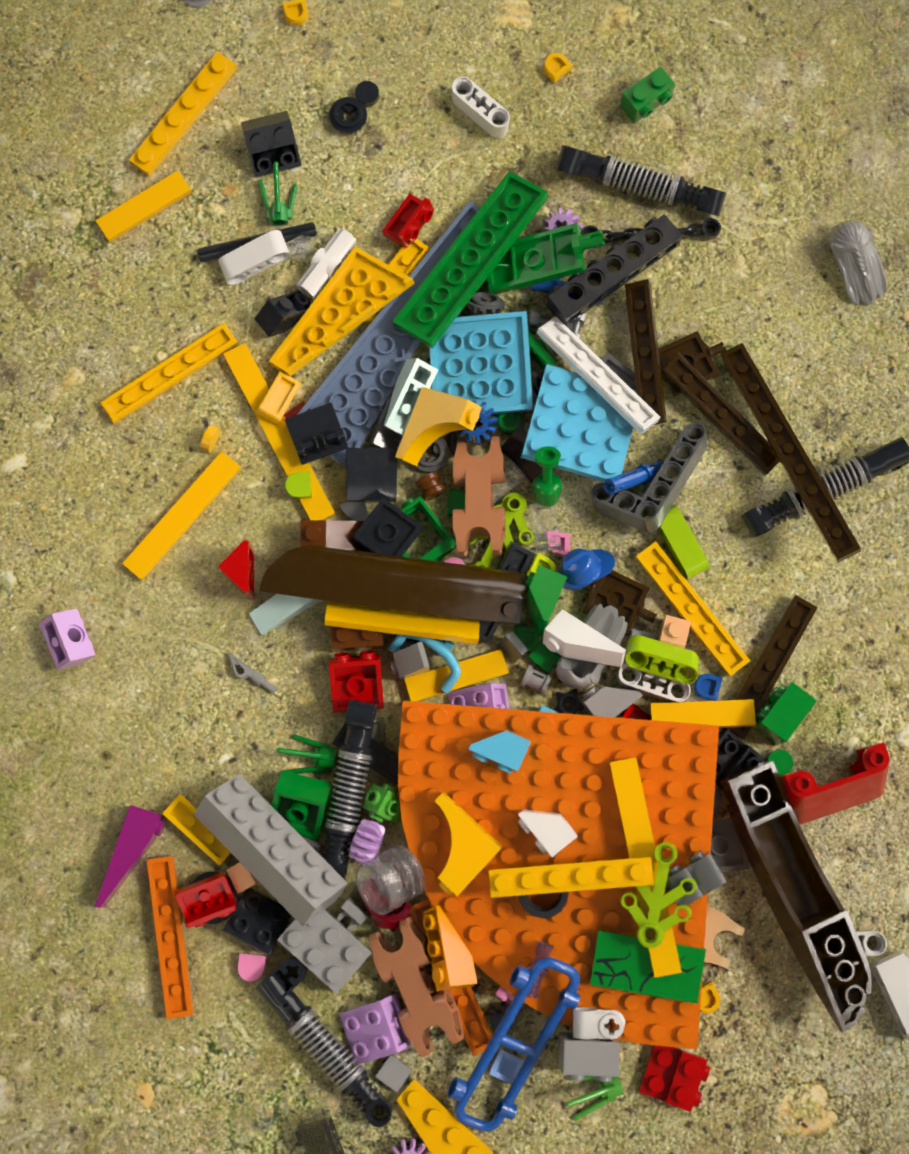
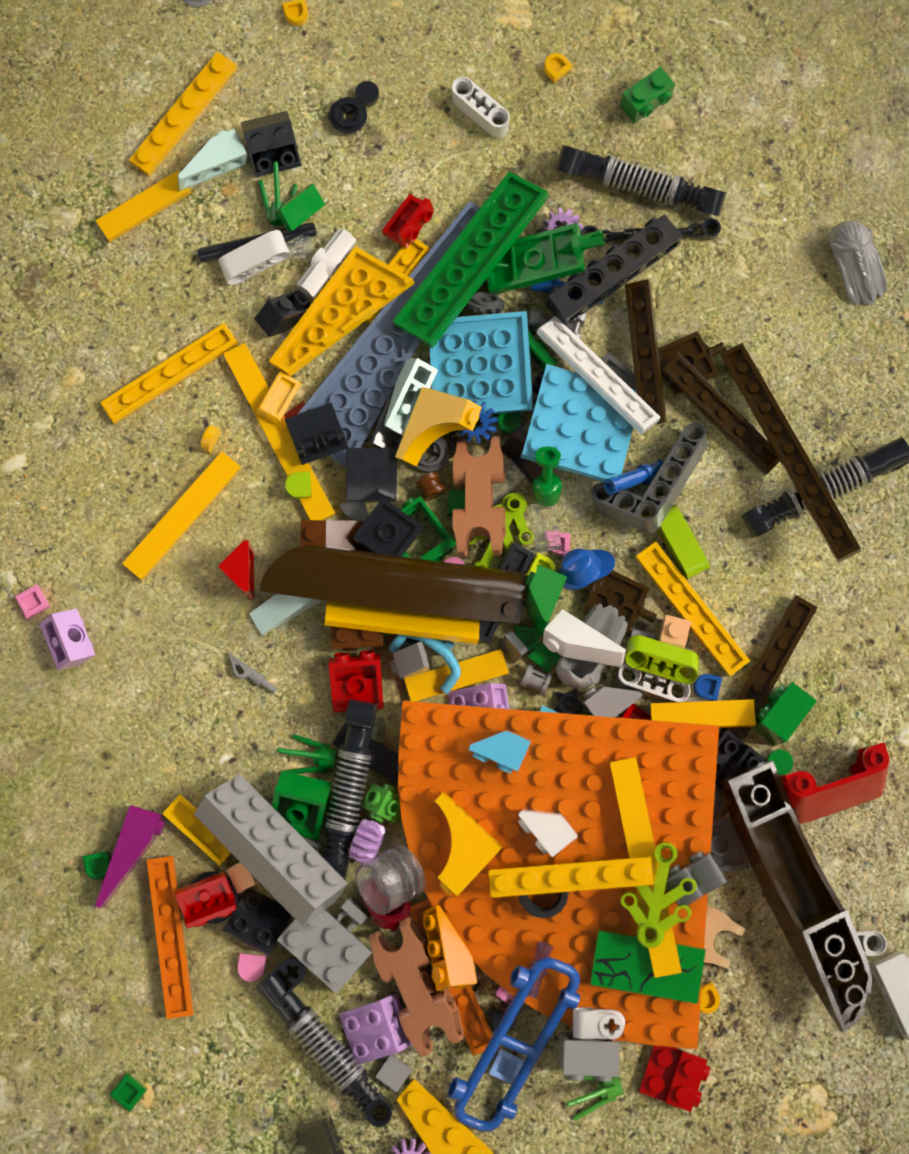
none -> bright pink tile [15,584,50,620]
none -> green tile [82,851,111,880]
none -> green tile [109,1073,148,1112]
none -> light aqua slope [178,129,247,191]
none -> green tile [276,184,326,232]

